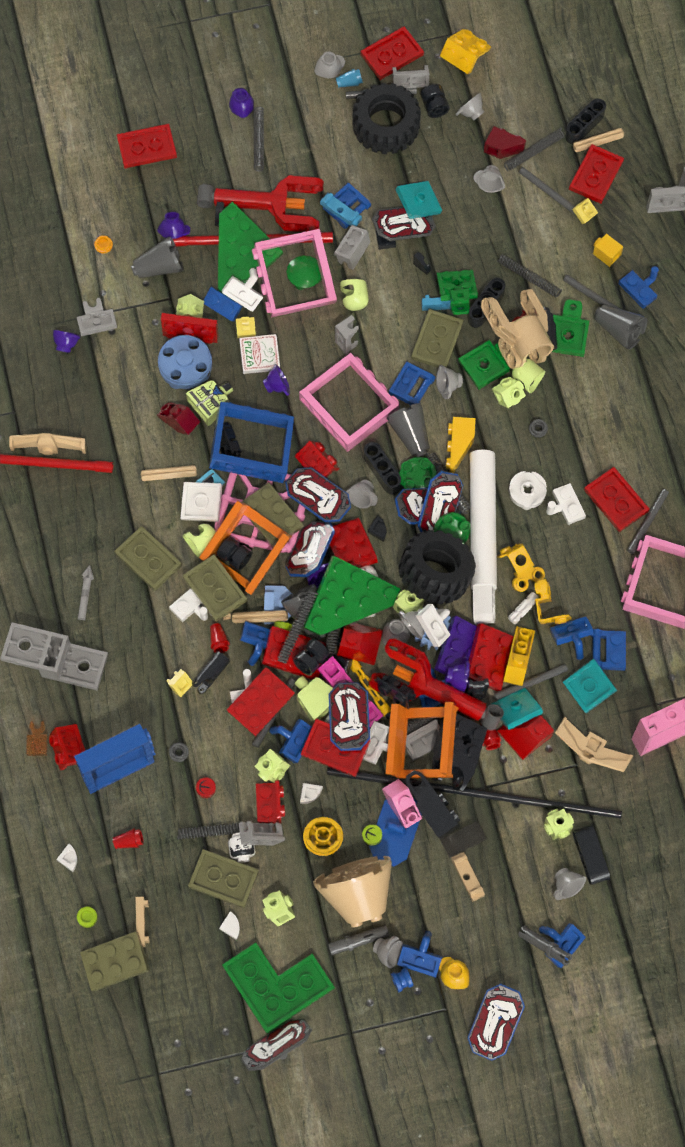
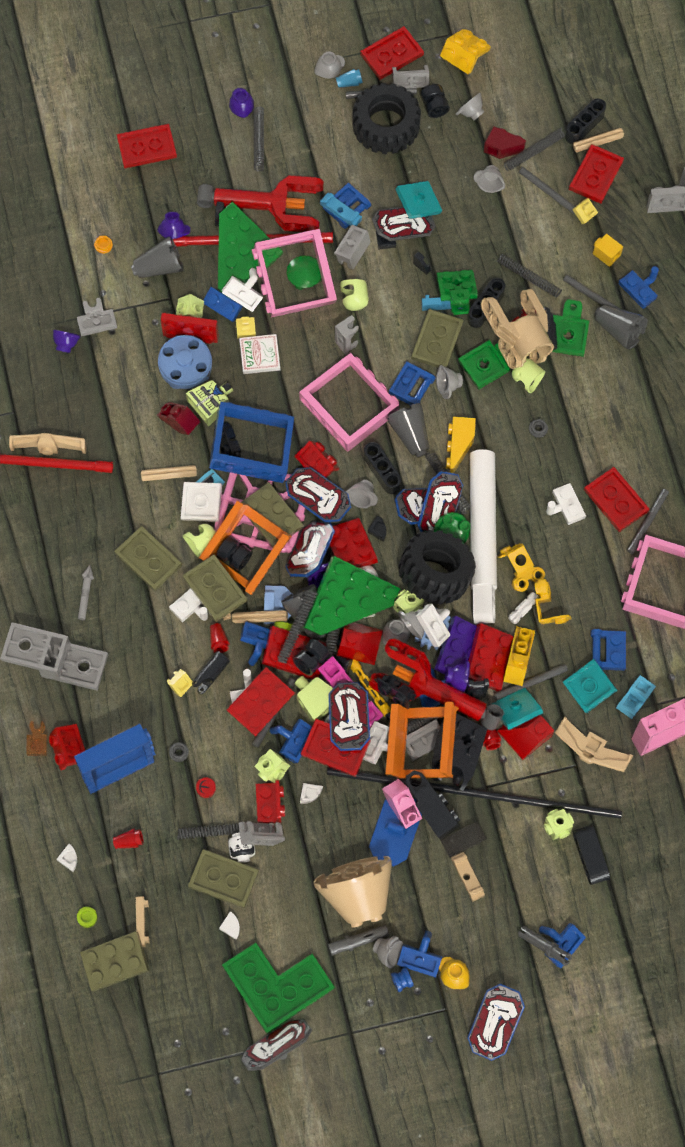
yellowish green brick [262,890,295,926] -> none
dark purple piece [263,364,290,396] -> none
yellow cone [303,817,343,856] -> none
lime tile [362,825,383,846] -> none
green dish [400,457,436,489] -> none
yellowish green brick [492,377,526,408] -> none
white plate [508,471,547,510] -> none
blue plate [550,617,593,660] -> none
light grey piece [554,868,586,900] -> none
none -> medium azure slope [616,675,656,719]

